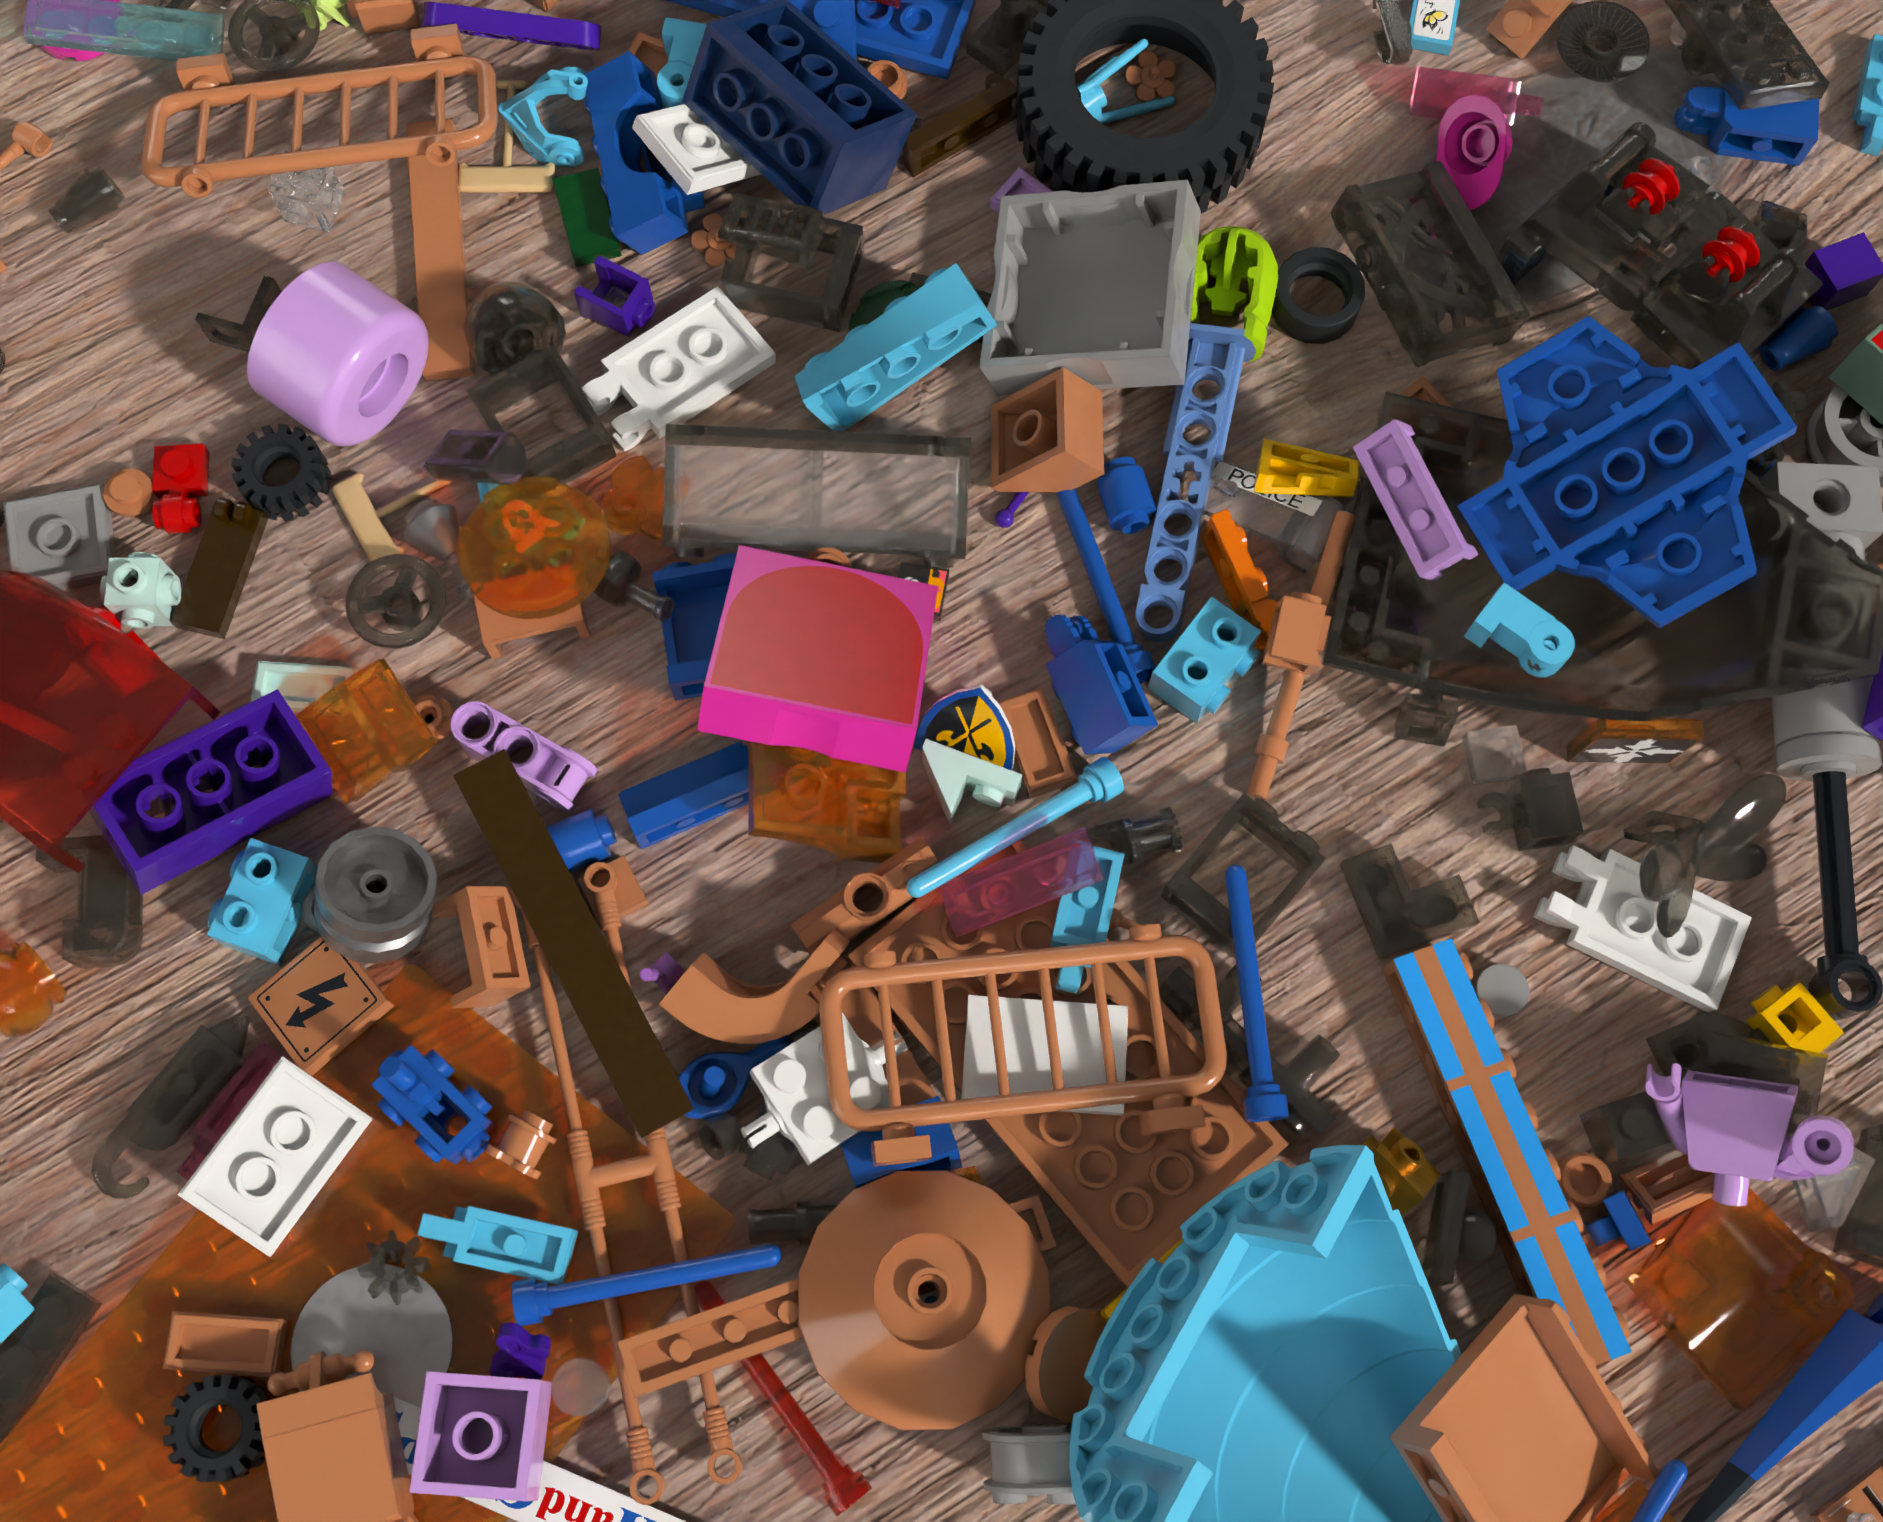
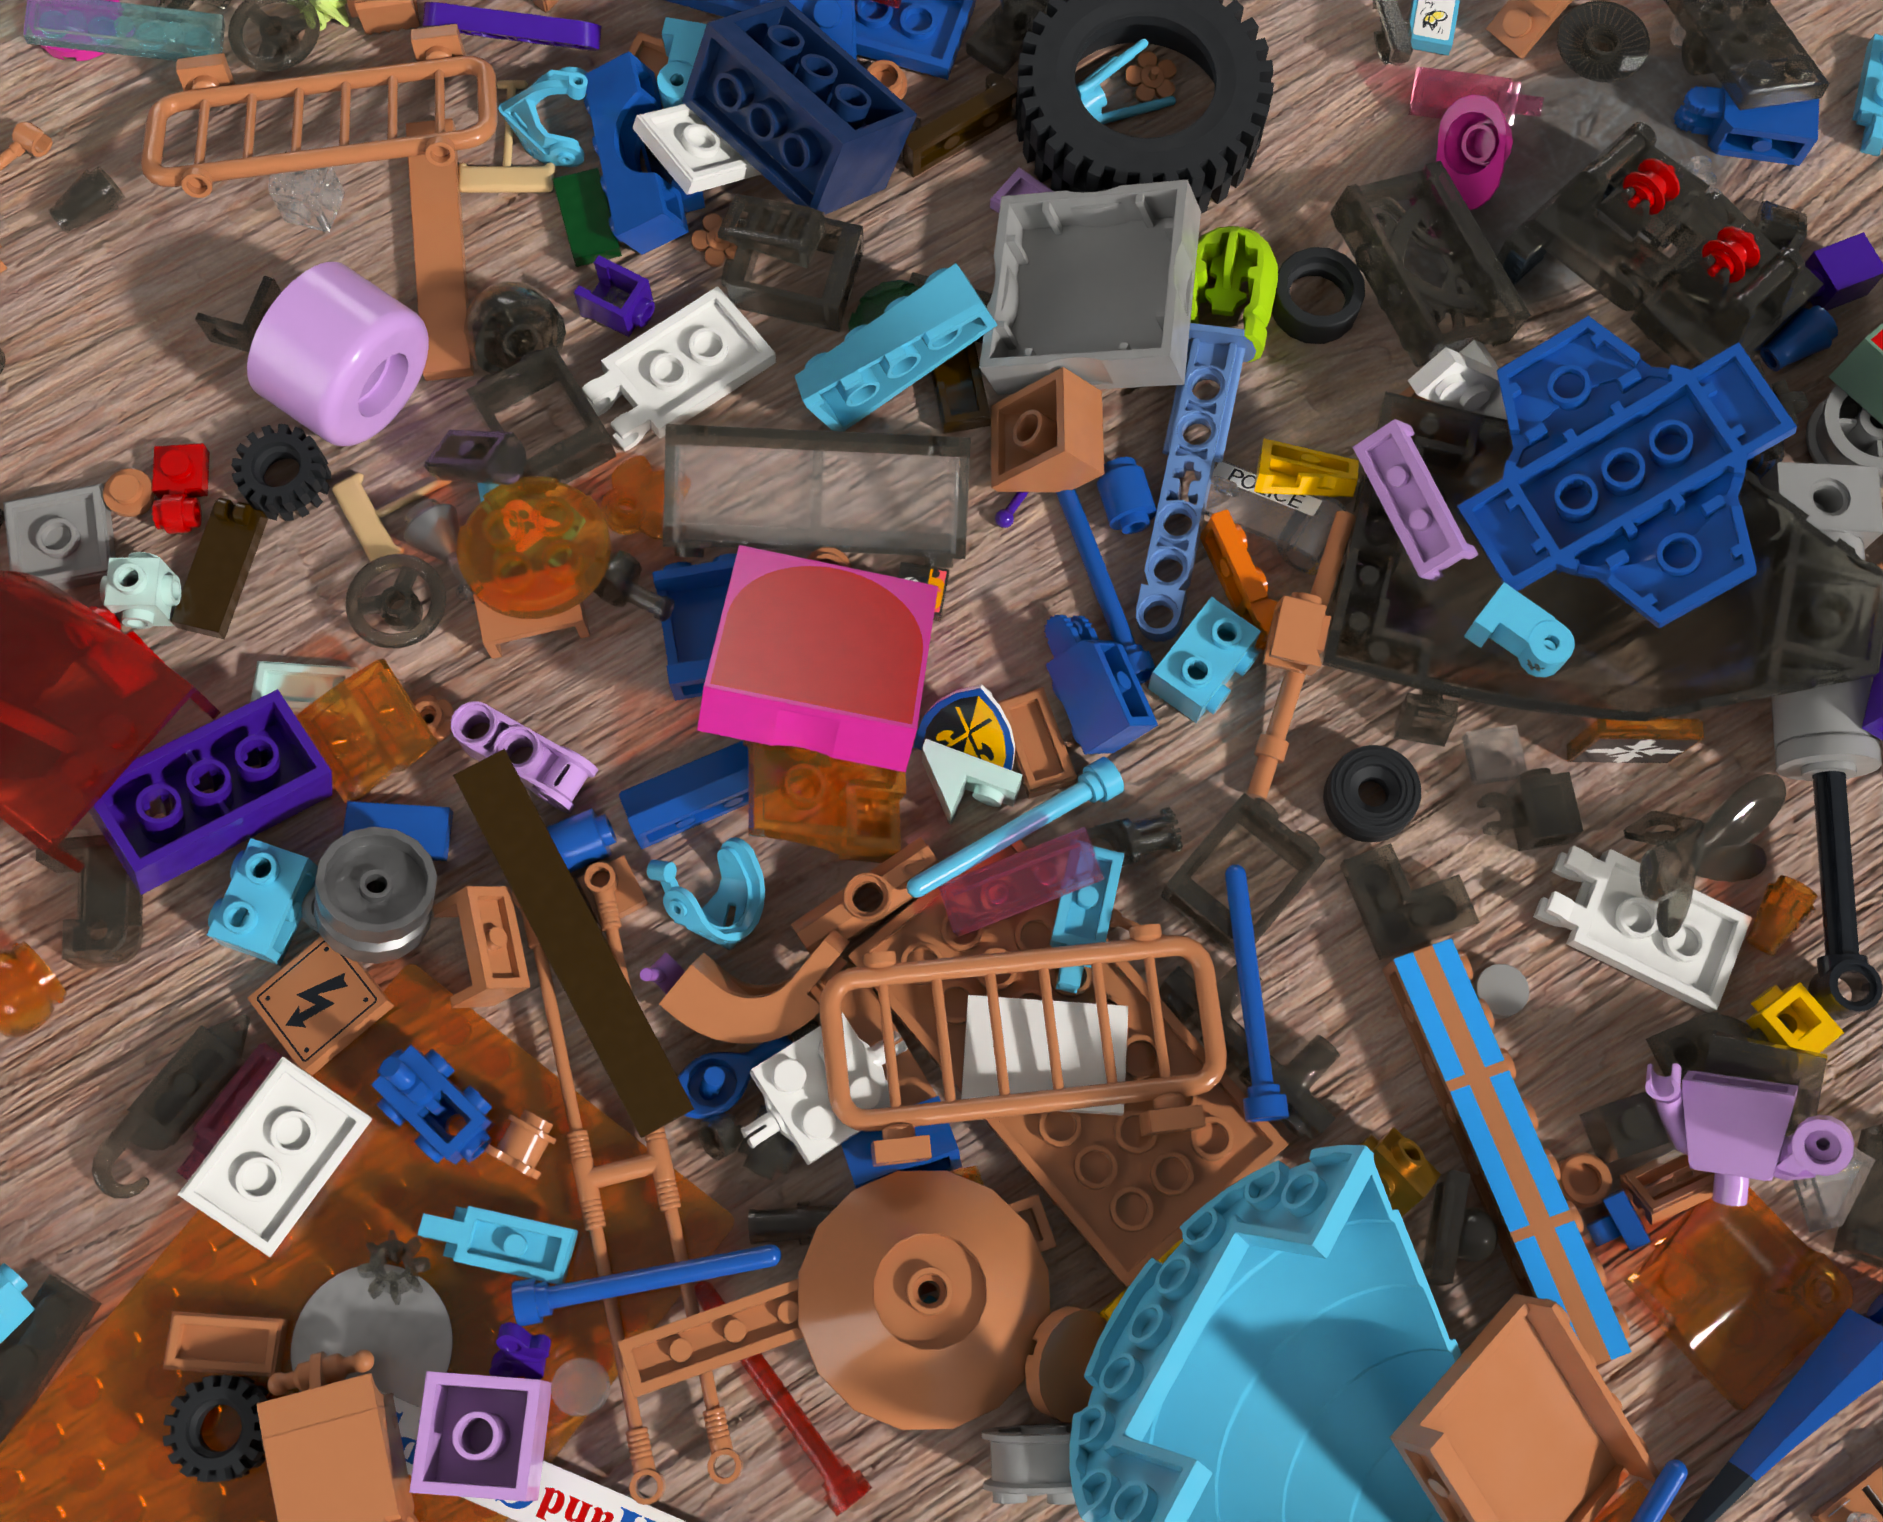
none -> blue tile [342,801,454,861]
none -> medium azure helmet [647,837,765,950]
none -> dark brown tile [931,341,991,434]
none -> black tyre [1323,745,1421,842]
none -> white bracket [1408,340,1510,448]
none -> clear orange cone [1746,875,1818,956]

